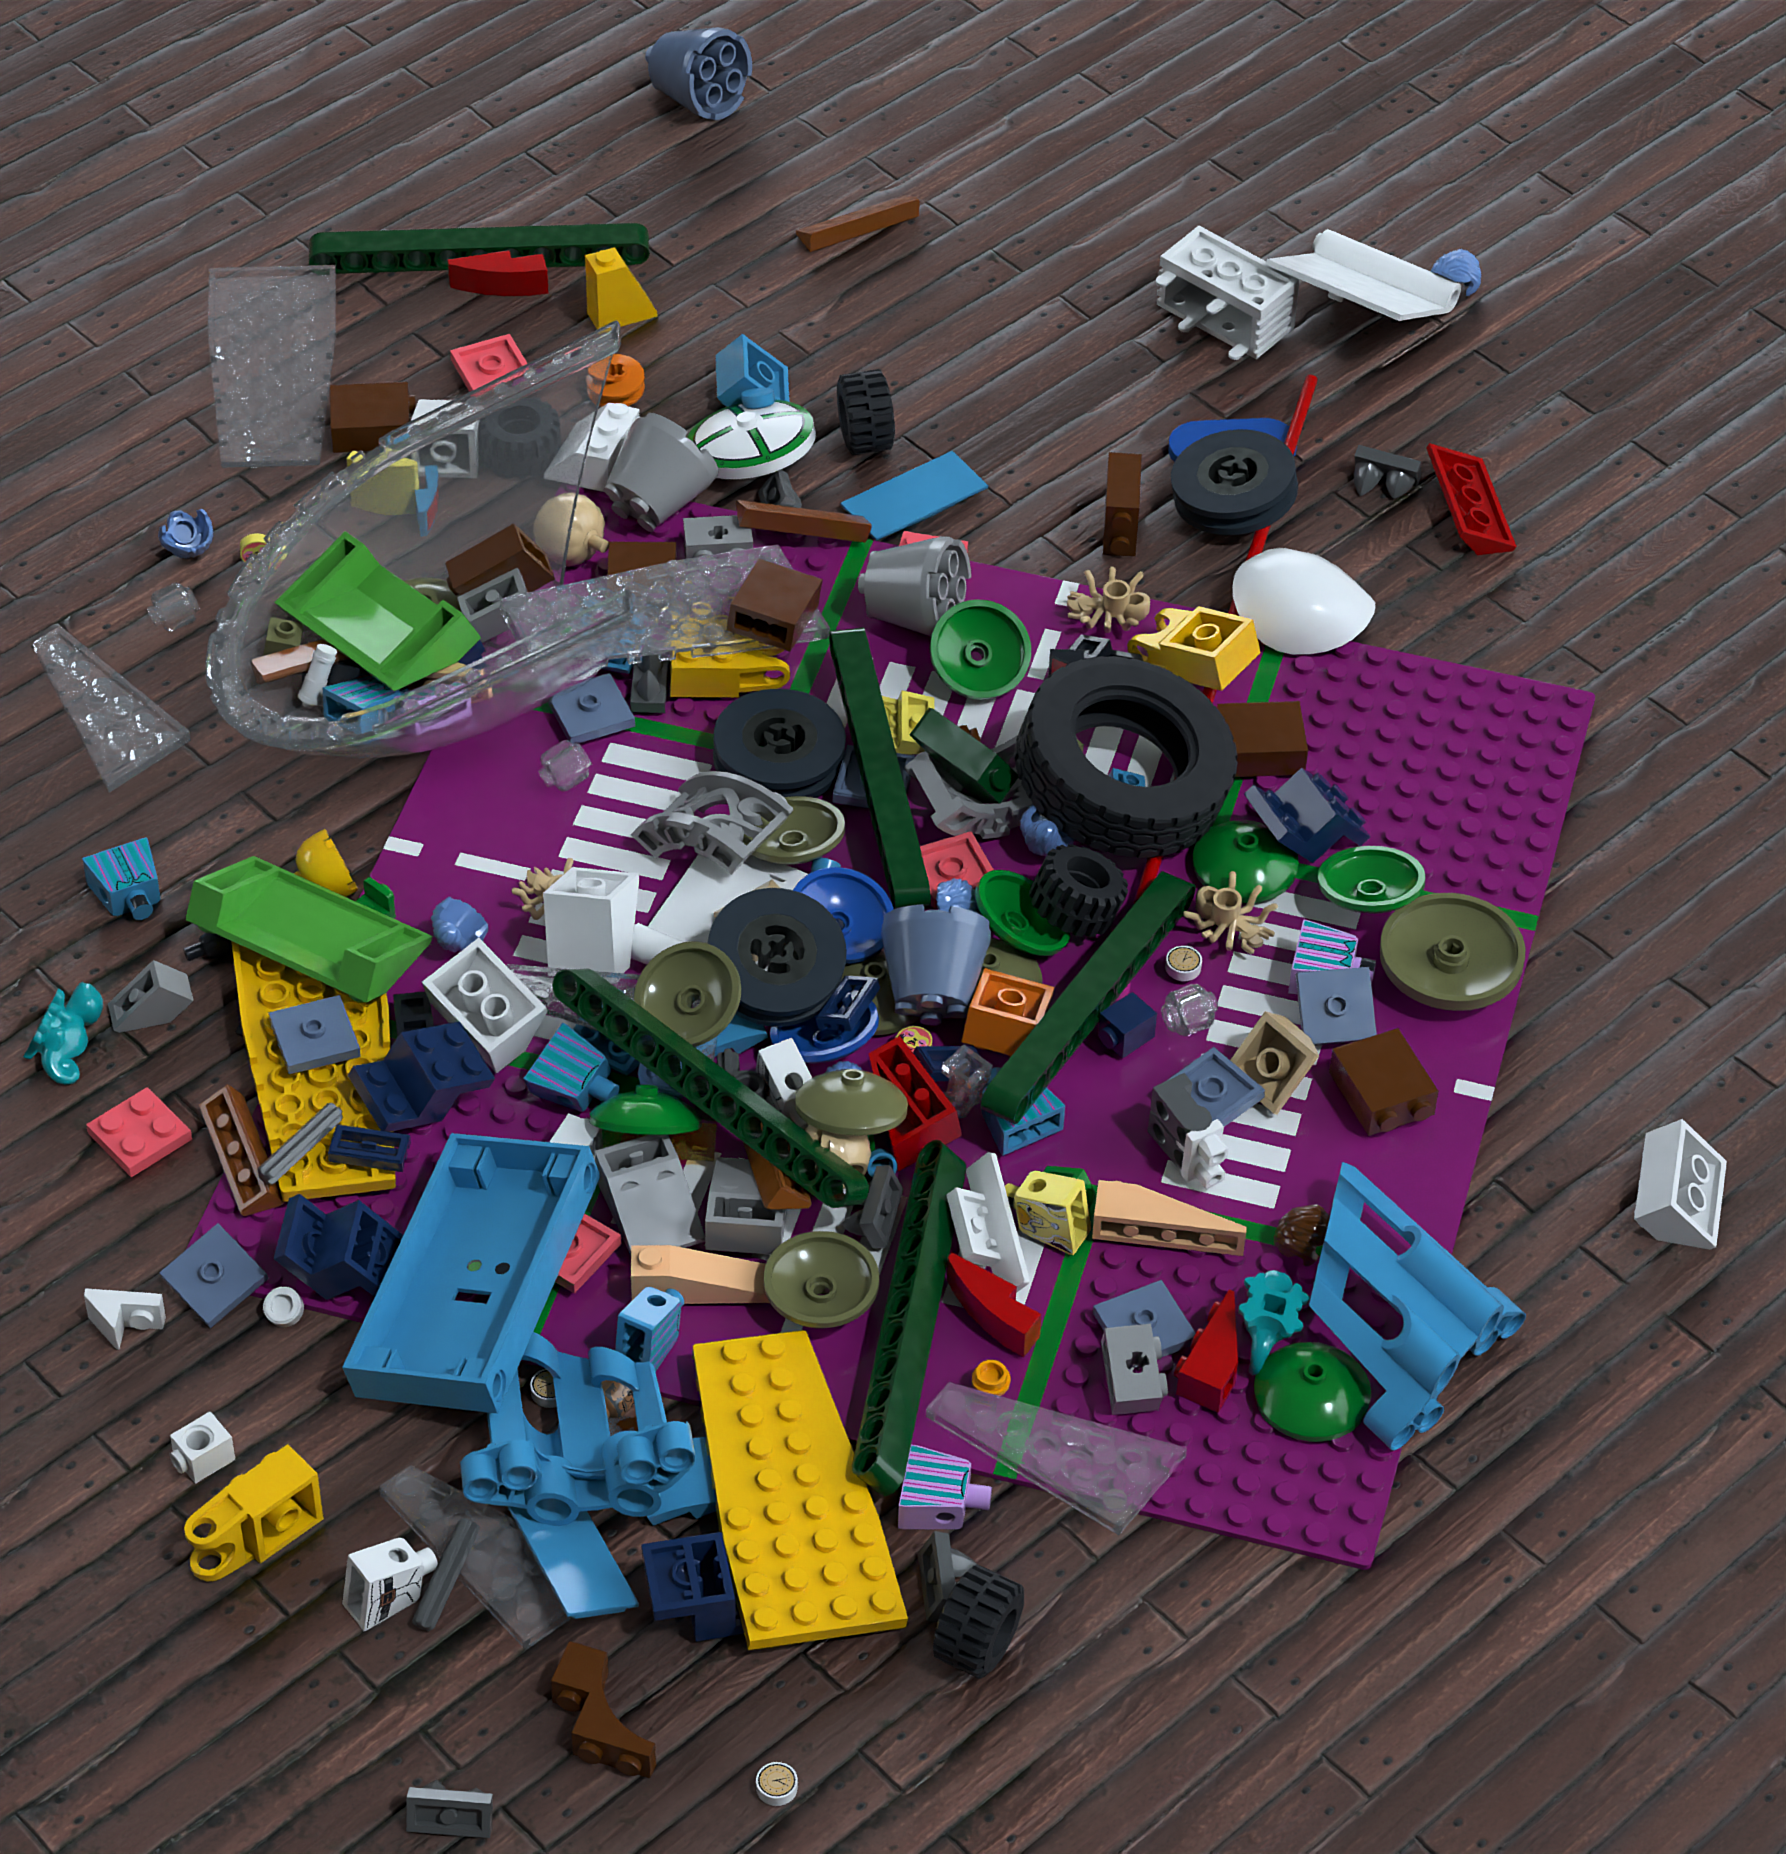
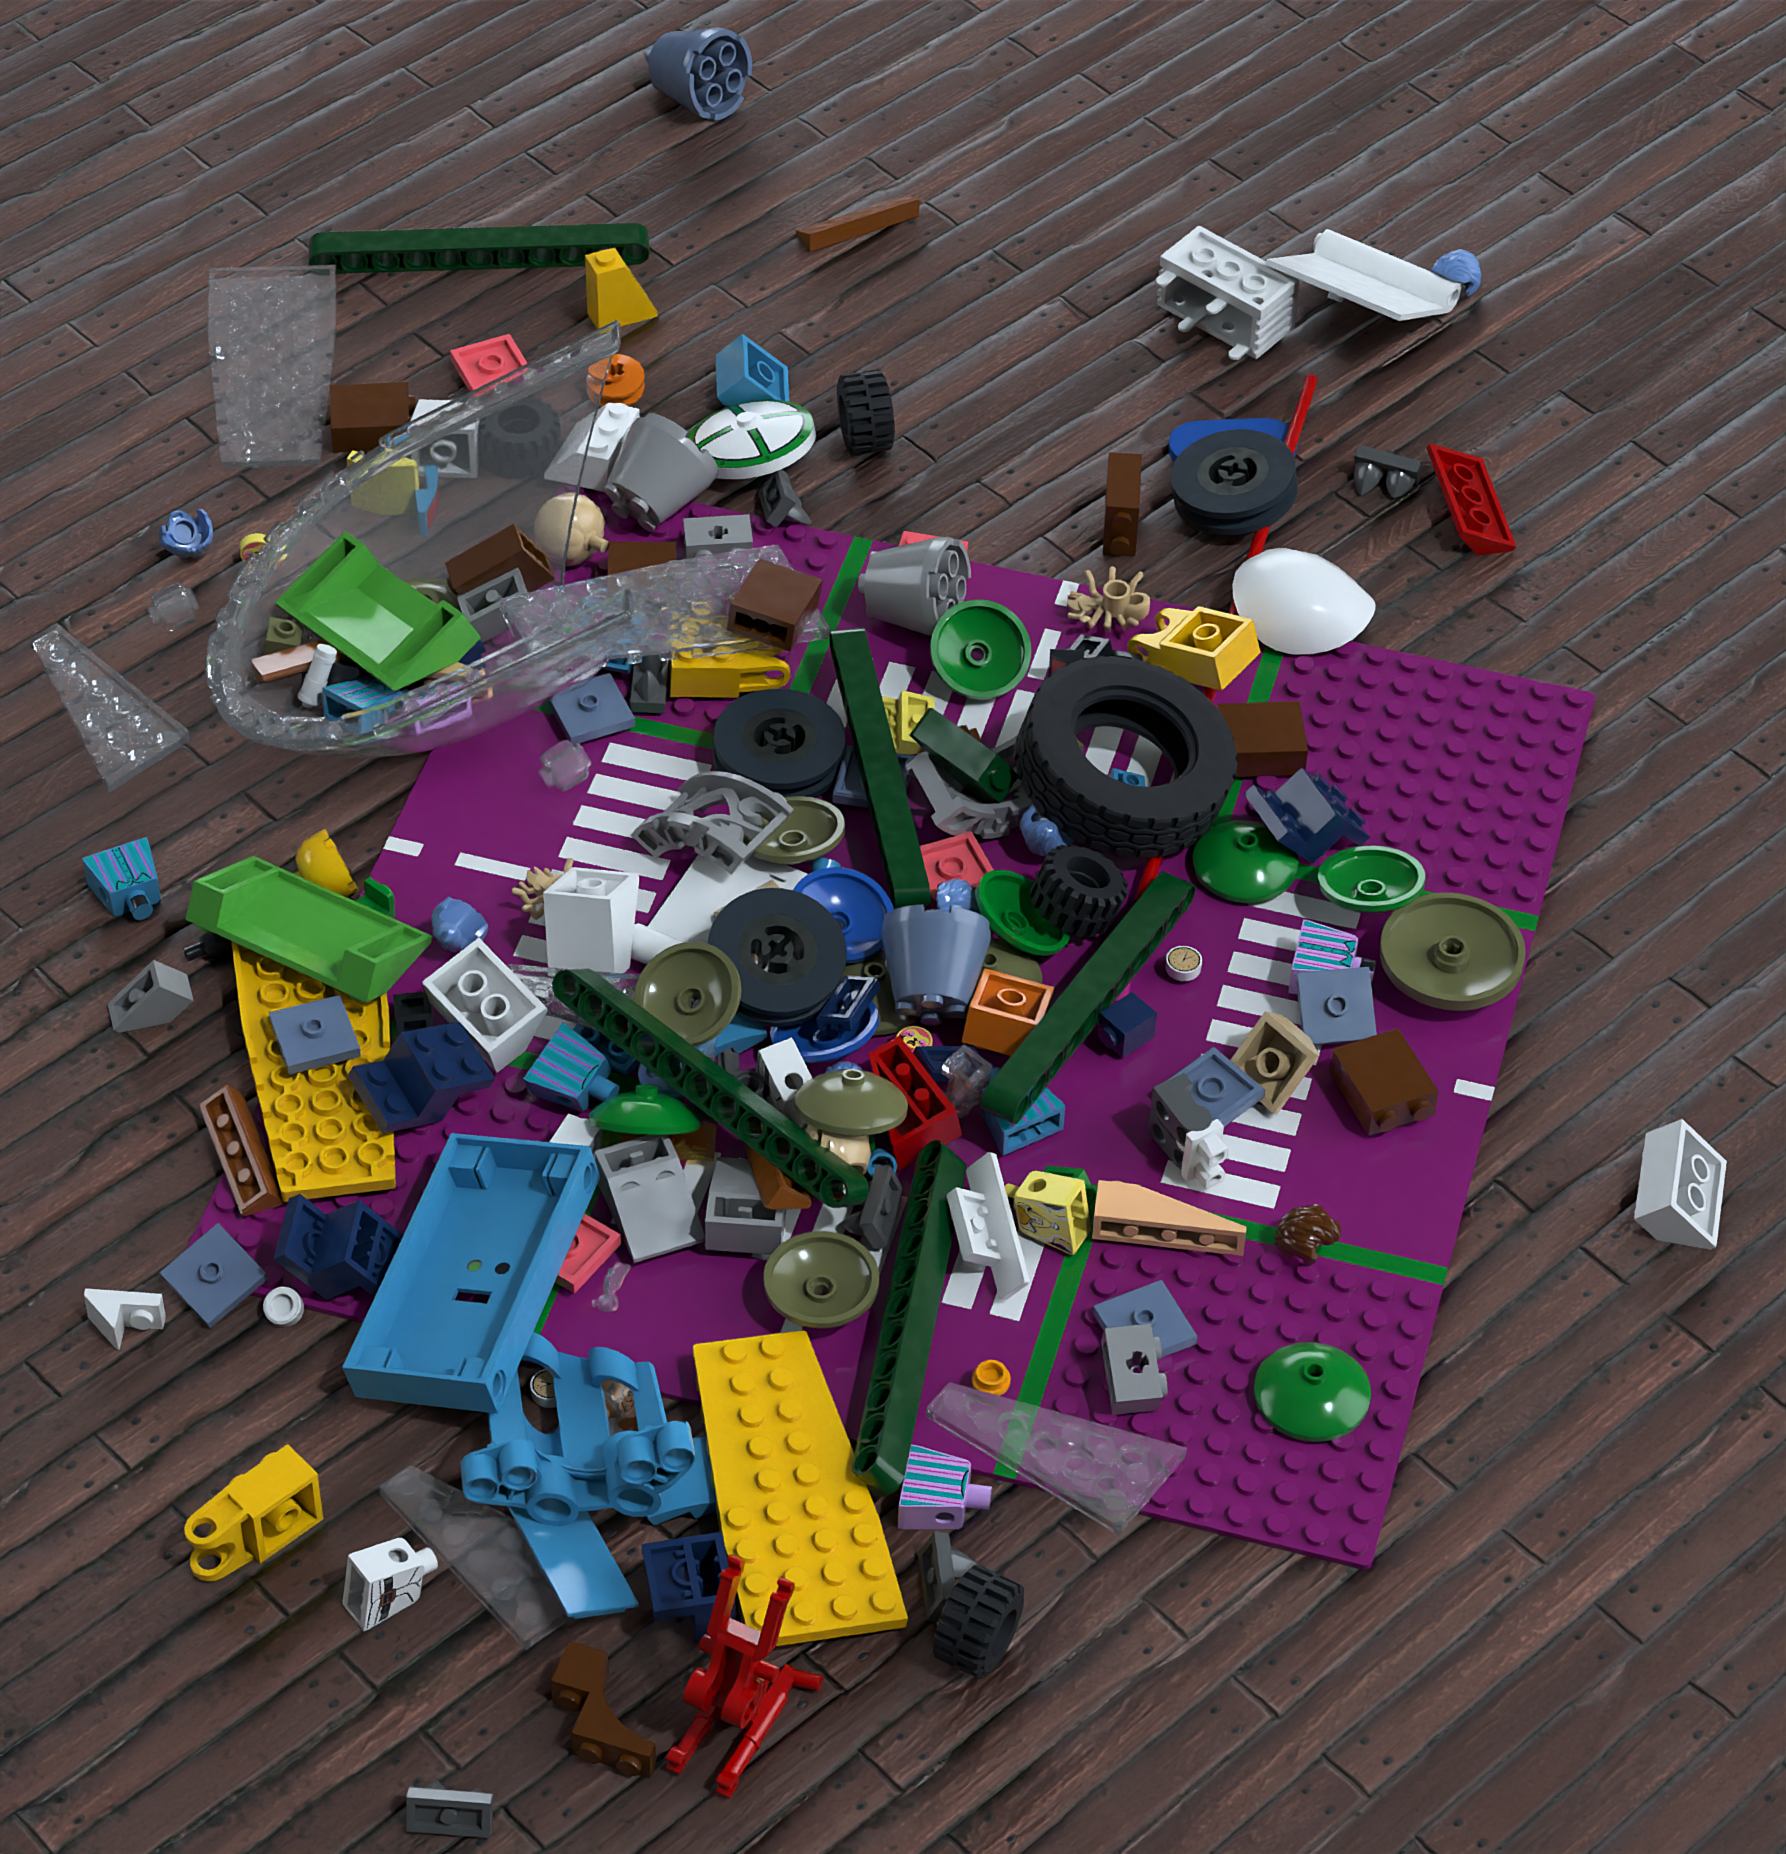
teal animal [23,982,103,1085] -> none
coral plate [86,1087,192,1178] -> none
white brick [169,1412,235,1484] -> none
axle [257,1103,343,1185] -> none
dark blue tile [328,1124,411,1172] -> none
dark grey axle [412,1518,480,1631] -> none
red slope [447,250,549,296] -> none
dark azure torso [615,1287,684,1372] -> none
light nougat slope [631,1245,770,1304] -> none
dark orange slope [735,500,872,543] -> none
dark azure tile [741,388,775,409] -> none
tile [756,1762,798,1806] -> none
dark azure piece [840,451,988,541] -> none
red slope [947,1252,1042,1358] -> none
clear head [1161,984,1218,1036] -> none
red slope [1174,1289,1238,1413] -> none
tan animal [1183,871,1278,954] -> none
teal animal [1238,1270,1310,1375] -> none
dark azure panel [1309,1162,1526,1450] -> none
none -> clear piece [592,1263,631,1312]
none -> red piece [665,1554,824,1799]

